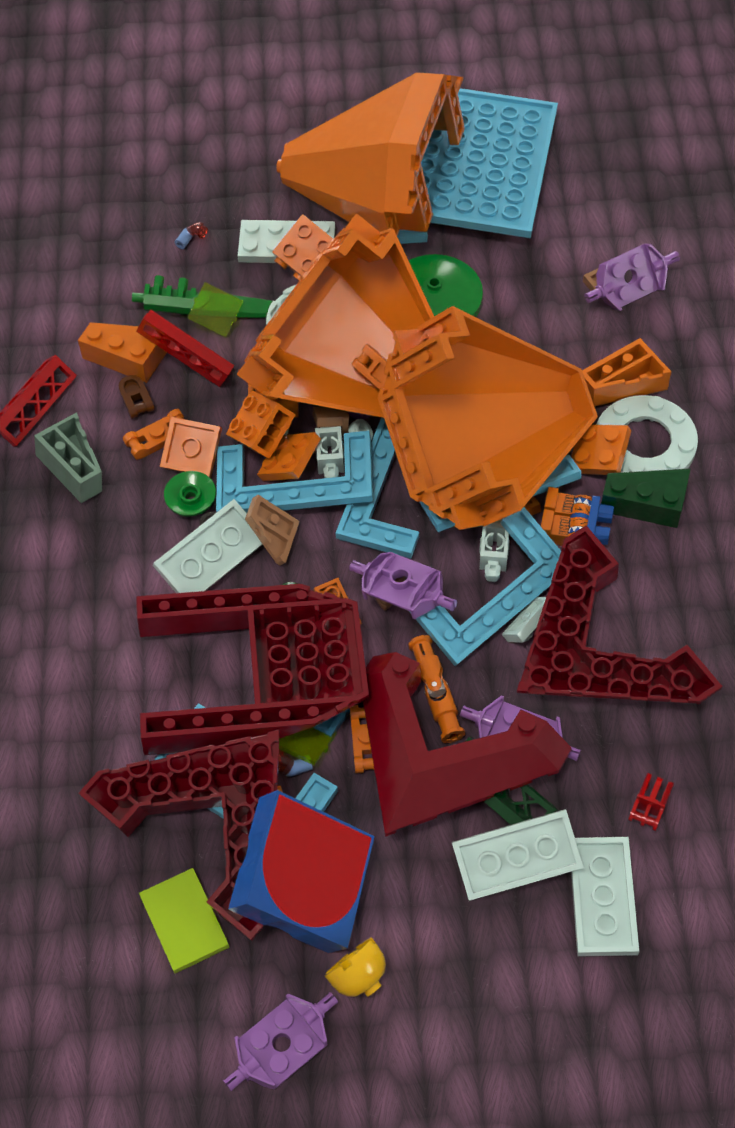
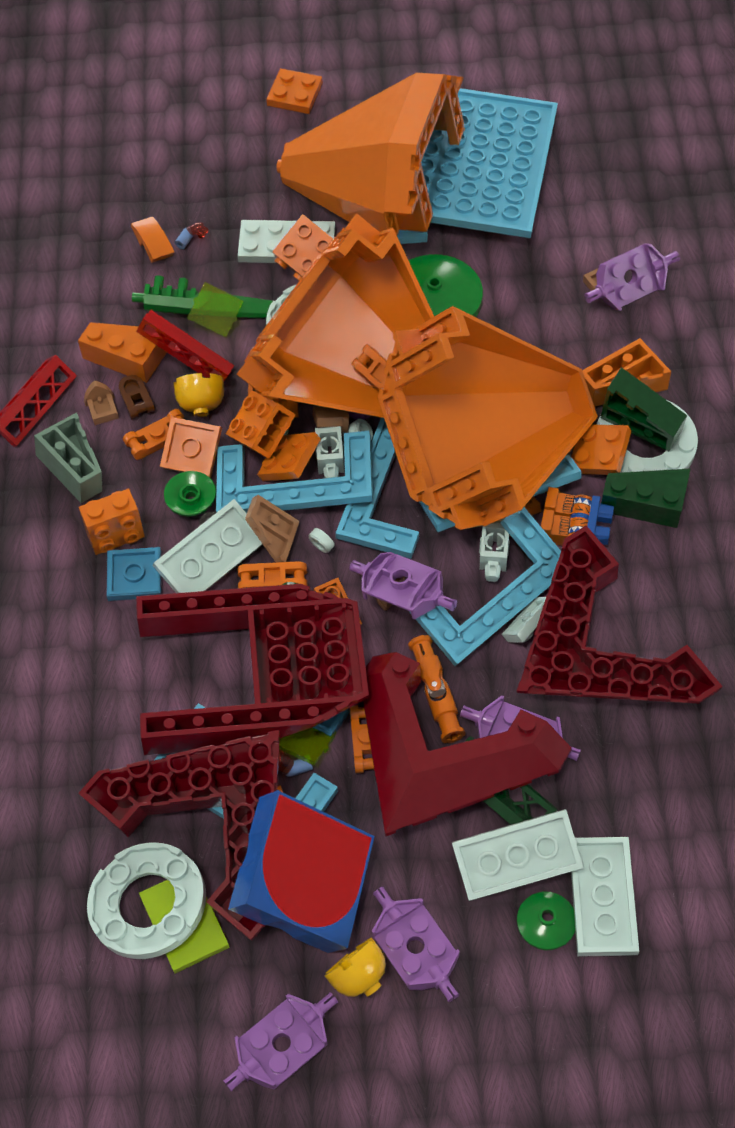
red arm [628,773,674,831] -> none
none -> orange brick [79,488,145,555]
none -> medium nougat tile [84,381,119,425]
none -> light aqua plate [87,843,206,959]
none -> dark azure tile [107,547,161,601]
none -> orange slope [131,217,174,263]
none -> yellow cylinder [173,373,224,417]
none -> orange plate [238,561,307,588]
none -> orange plate [266,68,323,114]
none -> light aqua tile [308,528,335,553]
none -> medium lavender plate [372,887,460,1002]
none -> green dish [517,892,575,950]
none -> dark green wedge [600,367,687,451]

